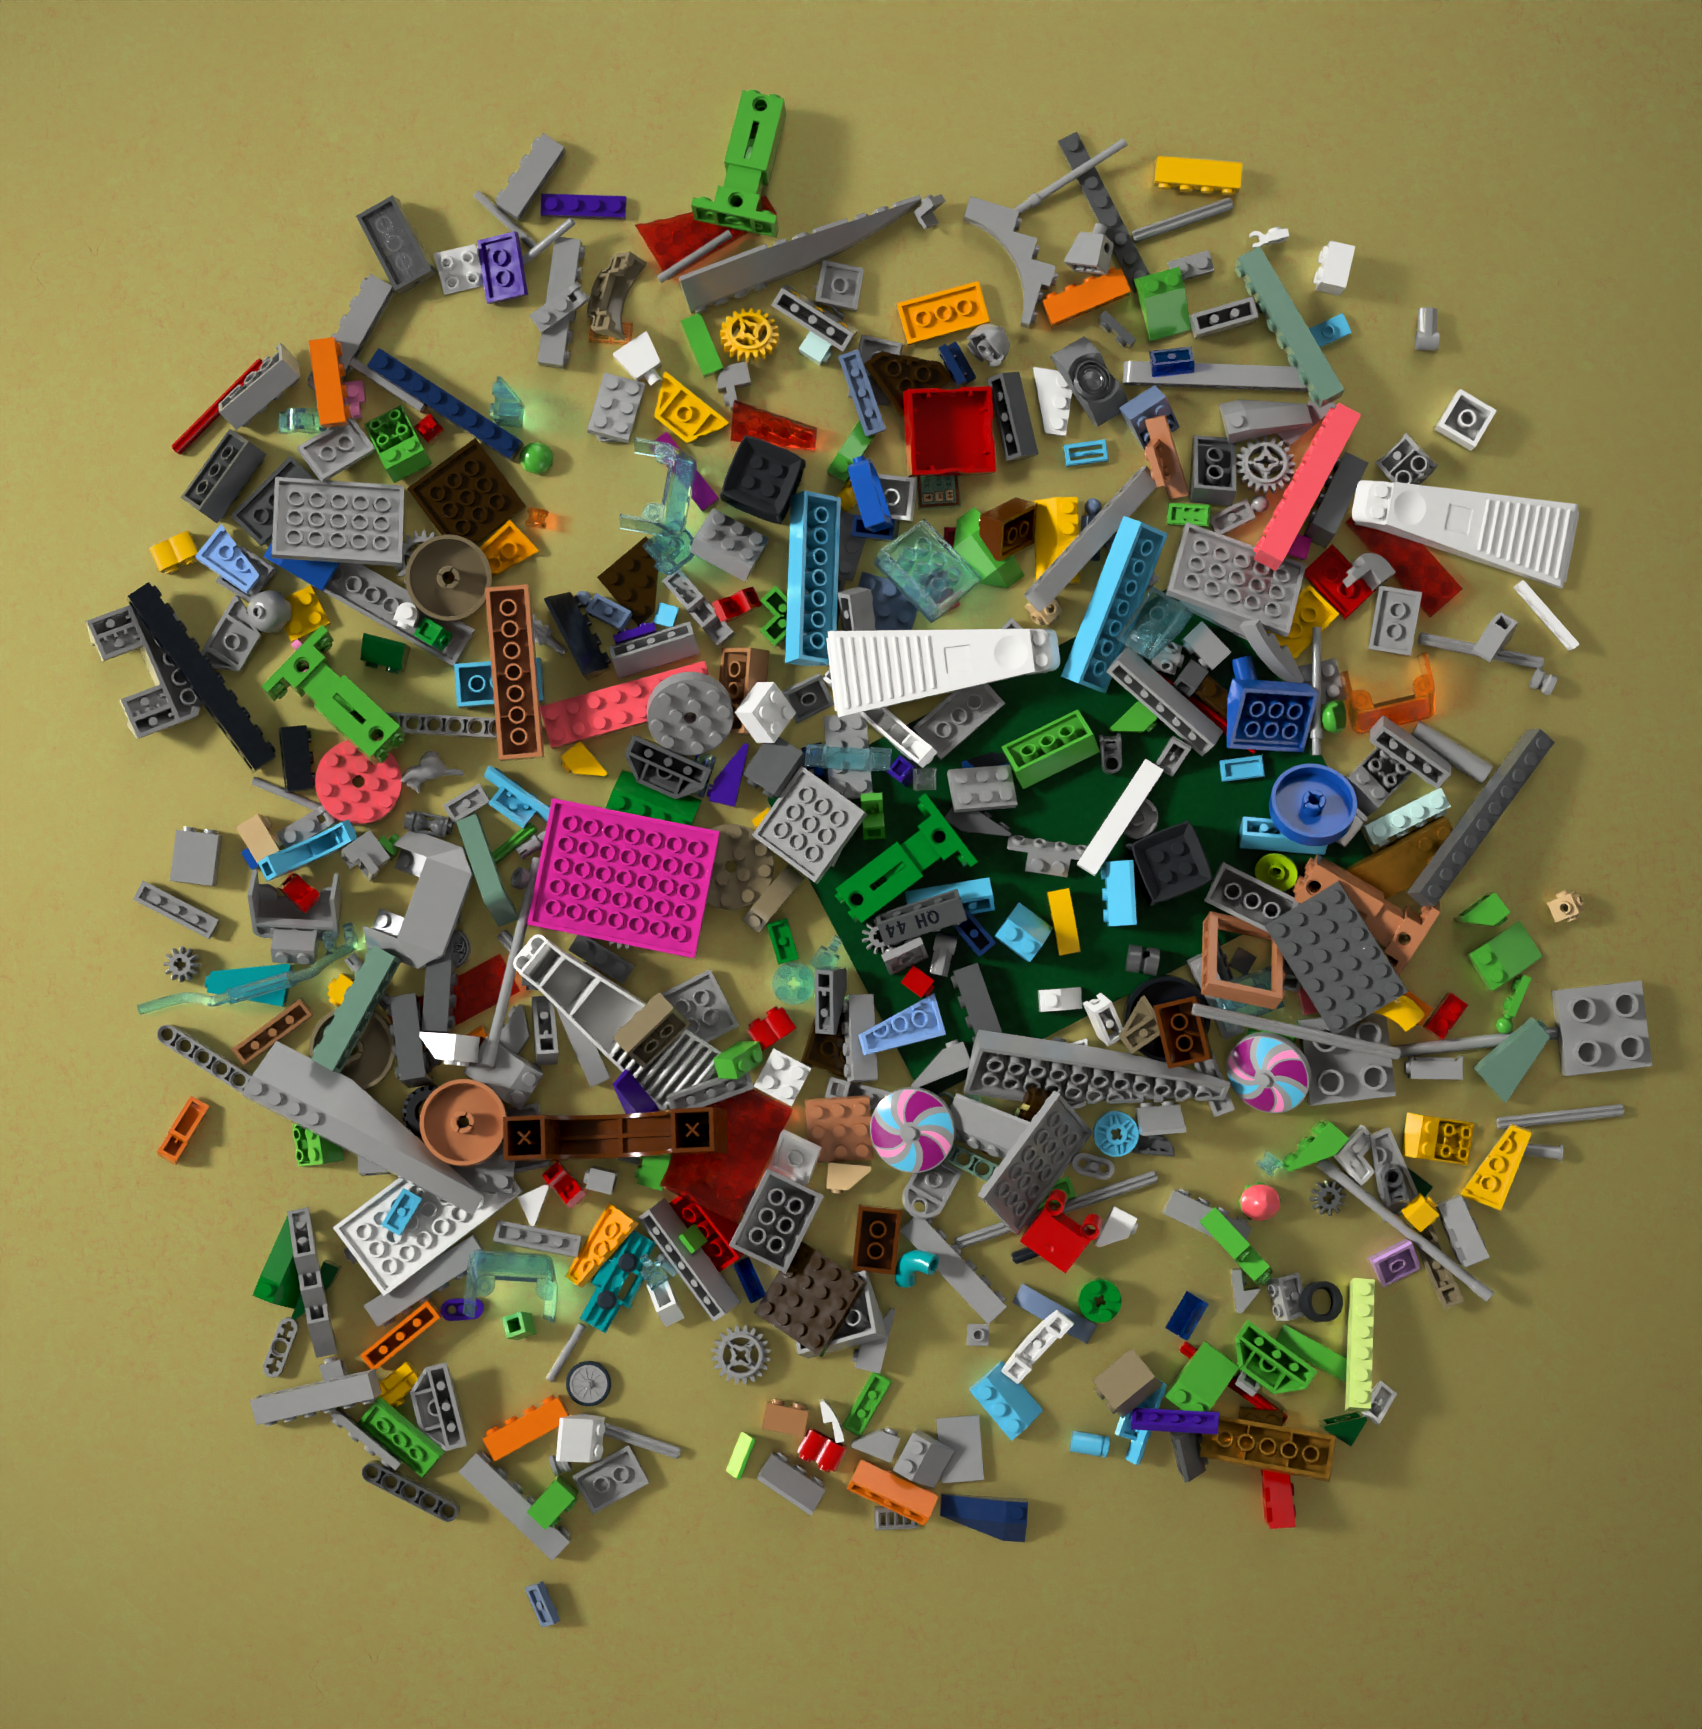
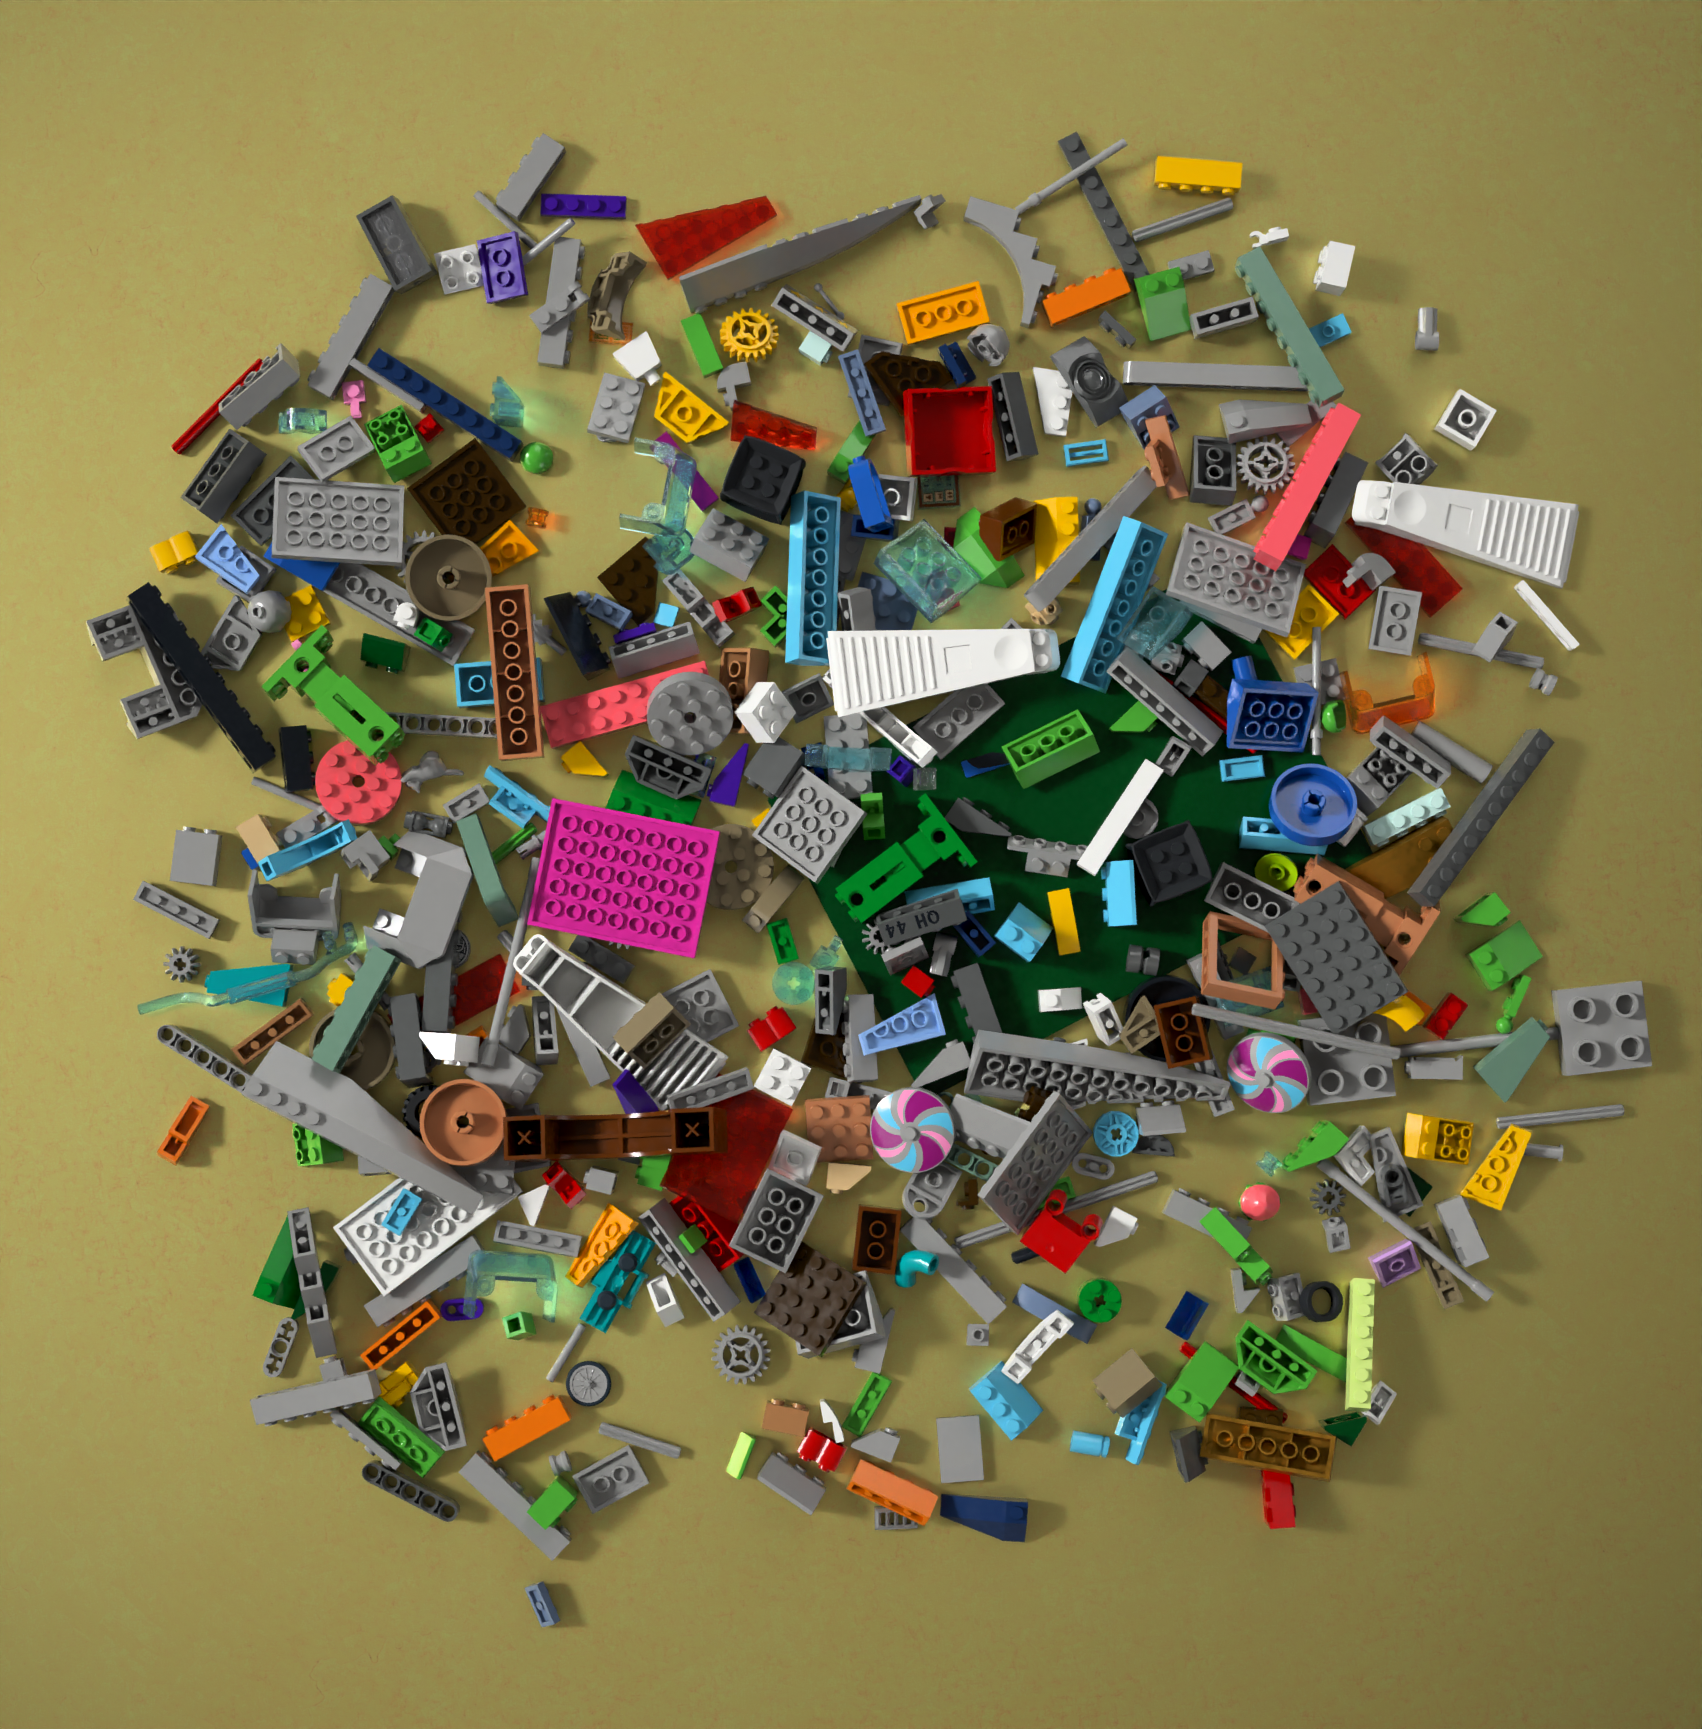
red brick [277,873,321,913] -> none
orange brick [309,337,351,428] -> none
light grey tile [511,867,530,890] -> none
white slope [556,1413,605,1463] -> none
clear light blue plate [639,1254,670,1290] -> none
light grey bar [657,230,733,283] -> none
bright green brick [691,89,786,238] -> none
bright green brick [713,1041,764,1079] -> none
light grey plate [815,260,864,311] -> none
light grey slope [893,1429,955,1488] -> none
light grey plate [947,765,1018,813] -> none
light grey torso [1064,223,1114,275] -> none
dark grey piece [1099,733,1122,775] -> none
dark purple plate [1131,1408,1220,1434] -> none
clear blue slope [1149,346,1195,377] -> none
bright green plate [1167,503,1212,527] -> none
light grey slope [1240,620,1305,683] -> none
yellow brick [1401,1193,1439,1232] -> none
tan brick [1547,889,1584,922] -> none
none -> dark brown bracket [956,1176,979,1210]
none -> light grey bracket [1322,1216,1351,1253]

